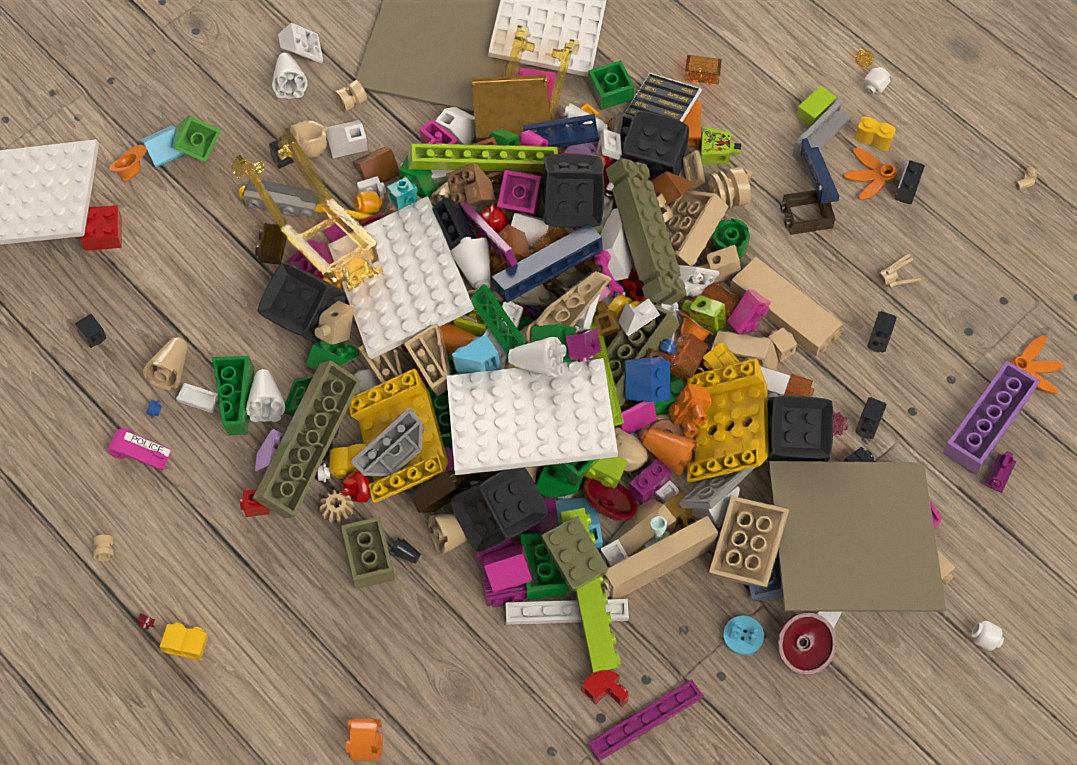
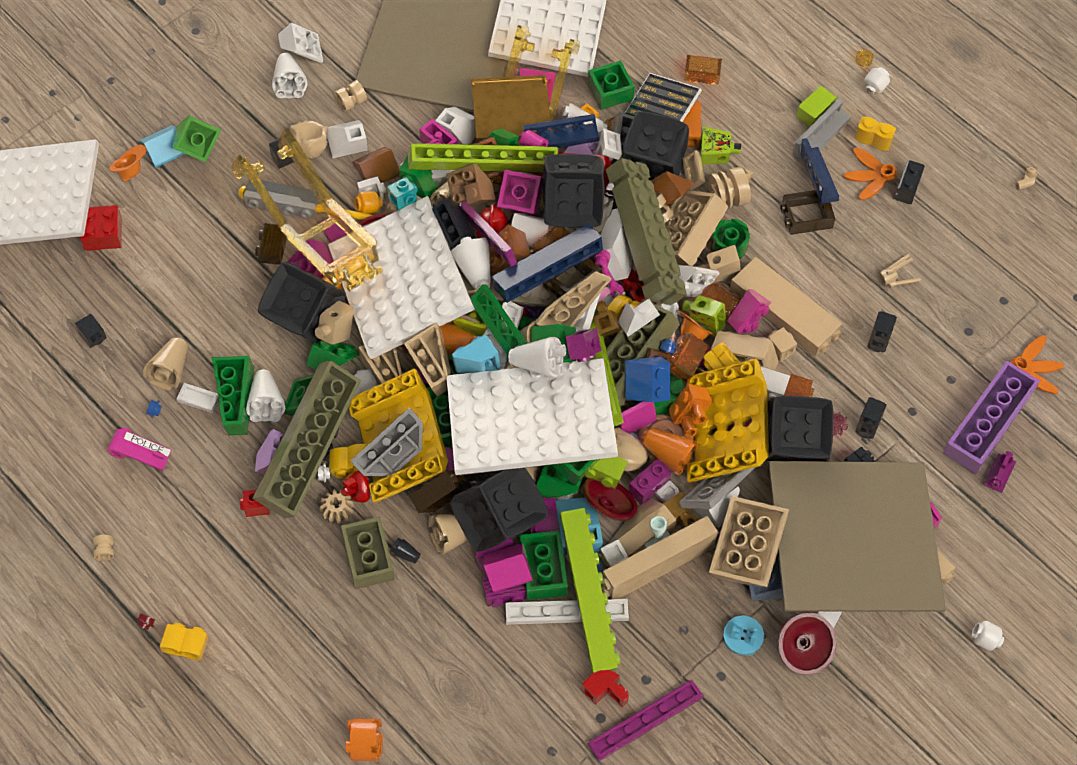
olive brick [541,515,608,593] -> none

